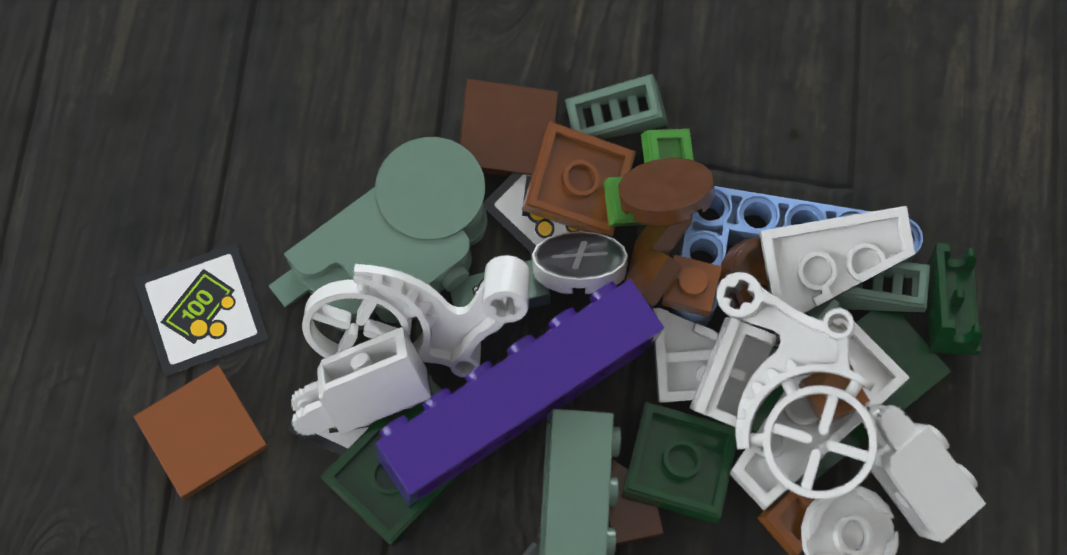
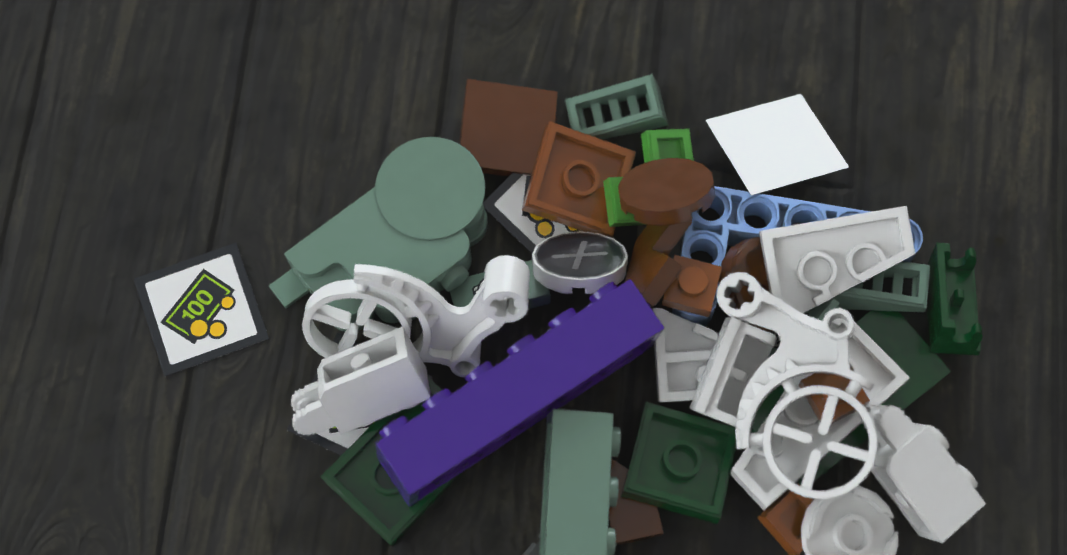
dark orange tile [134,365,269,501] -> none
none -> white sticker [706,94,849,195]

